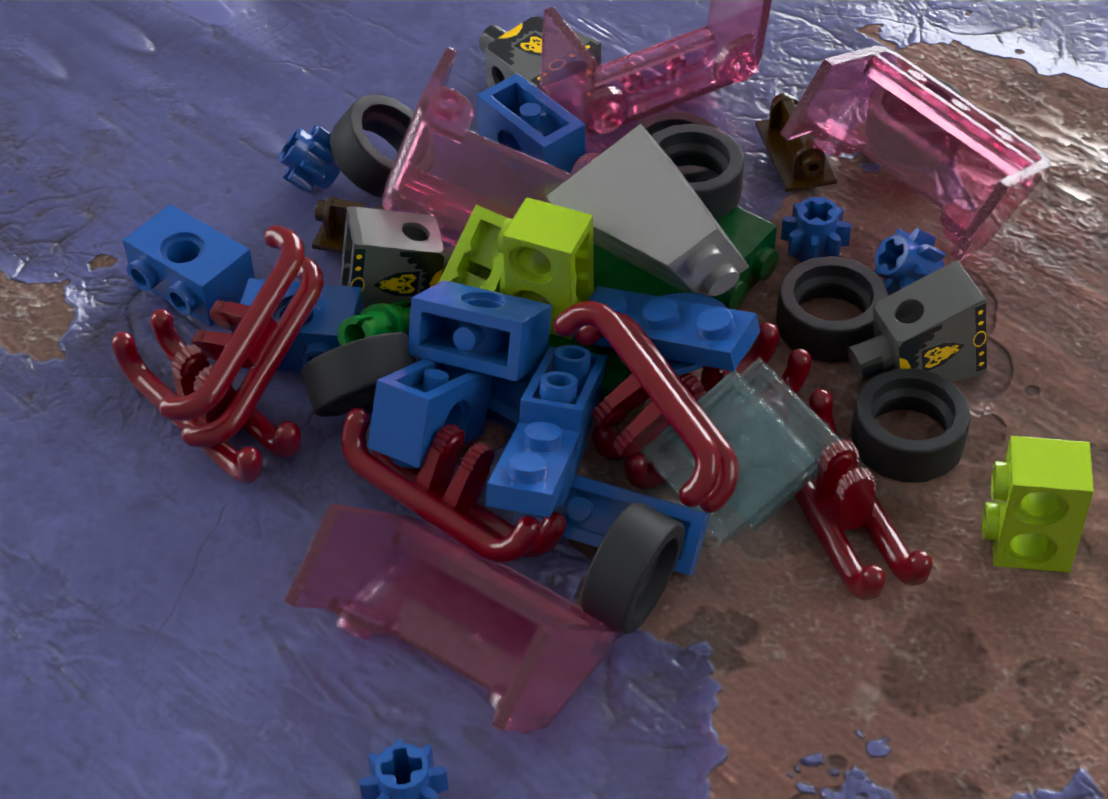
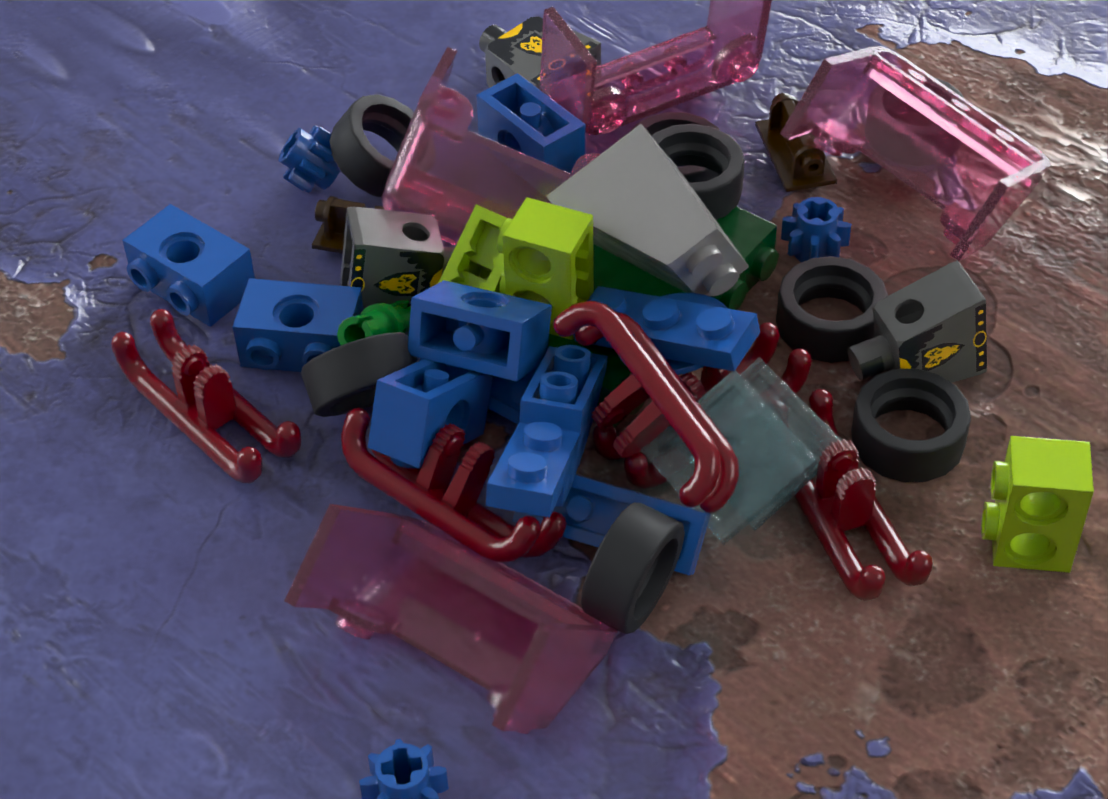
dark red piece [158,225,324,447] -> none
blue gear [874,227,946,294] -> none

